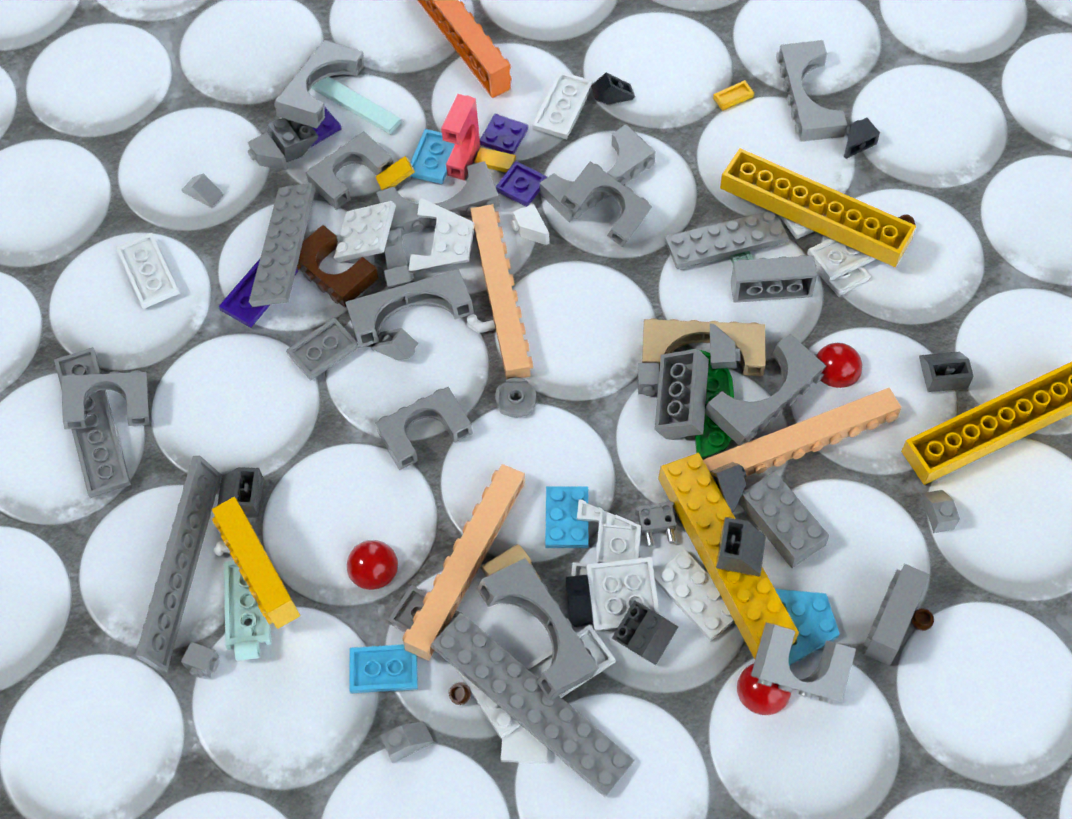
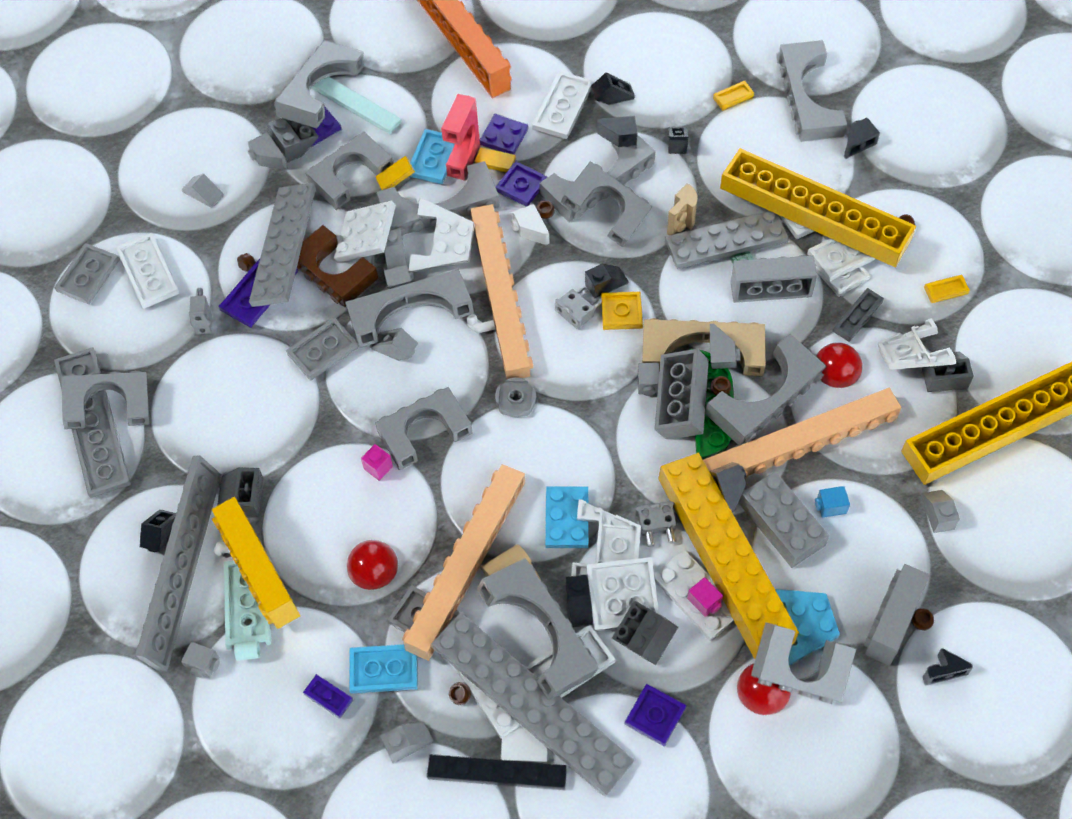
dark grey slope [716,517,766,577] -> none
none -> light grey plate [54,243,120,304]
none -> black slope [139,509,176,552]
none -> light grey piece [189,288,212,335]
none -> reddish brown plate [237,253,256,272]
none -> dark purple plate [303,674,353,718]
none -> dark pink brick [361,444,393,481]
none -> black plate [427,754,567,790]
none -> reddish brown plate [536,200,555,219]
none -> light grey piece [555,287,602,330]
none -> black slope [585,264,629,299]
none -> slope [597,116,637,147]
none -> yellow tile [601,291,643,330]
none -> dark purple plate [624,683,687,747]
none -> tan brick [667,183,698,235]
none -> black slope [668,127,688,154]
none -> dark pink brick [687,577,723,617]
none -> reddish brown plate [711,376,731,396]
none -> dark azure brick [815,486,850,518]
none -> dark grey plate [833,288,884,342]
none -> white wing [878,318,956,370]
none -> black slope [922,648,973,686]
none -> yellow tile [924,275,970,304]

